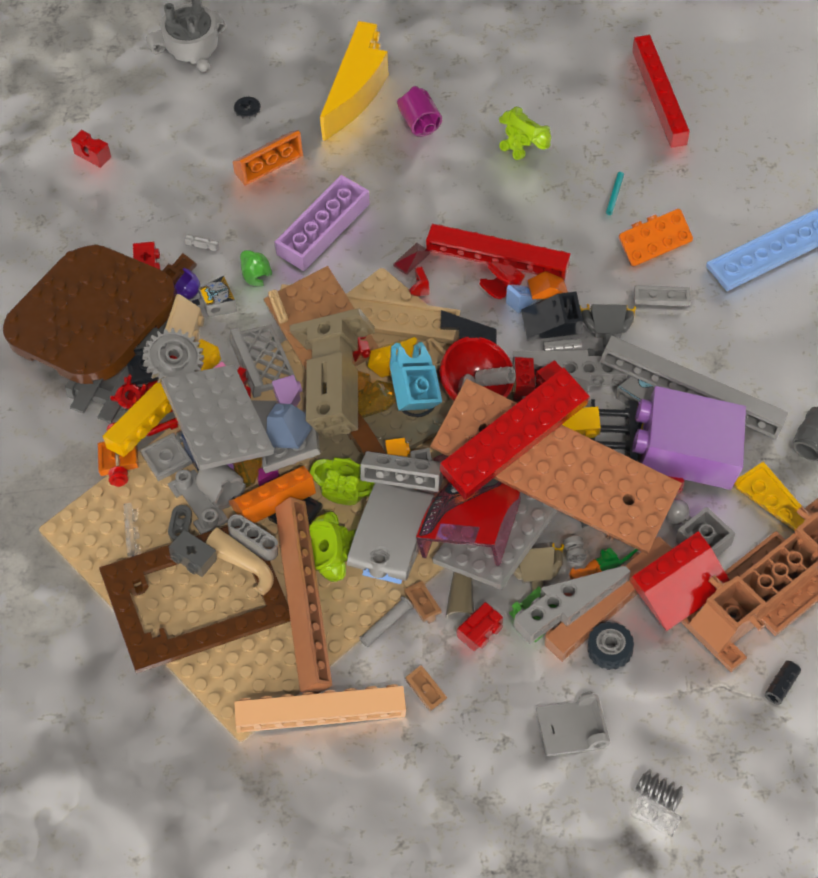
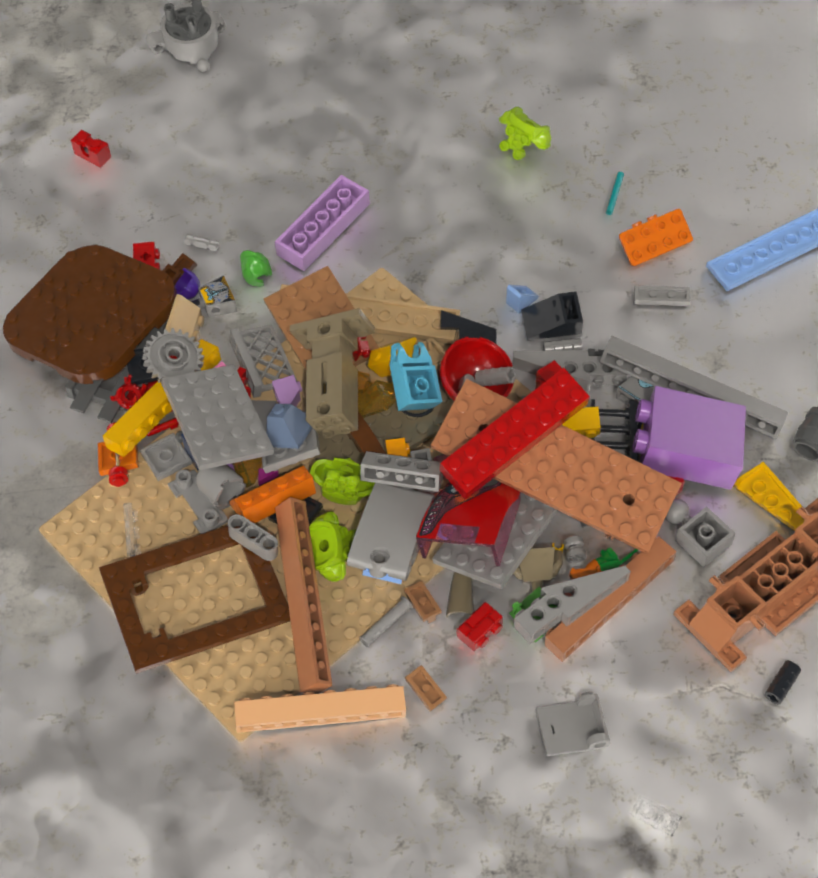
dark grey plate [168,505,192,542] -> none
dark grey brick [169,530,217,577] -> none
tan animal [206,527,274,596] -> none
orange slope [232,130,303,186] -> none
black gear [234,97,261,119] -> none
tan axle [268,289,288,324] -> none
yellow slope [320,21,389,141] -> none
dark red slope [393,243,430,275] -> none
magenta cylinder [397,86,442,137] -> none
red tile [409,266,430,296] -> none
red brick [426,224,571,281] -> none
red piece [479,260,525,300] -> none
red brick [512,357,535,401] -> none
orange slope [527,271,568,299] -> none
dark grey torso [580,304,636,347] -> none
black wheel [587,622,634,670] -> none
slope [630,531,730,632] -> none
red brick [632,35,690,148] -> none
flat silver piece [634,769,683,813] -> none

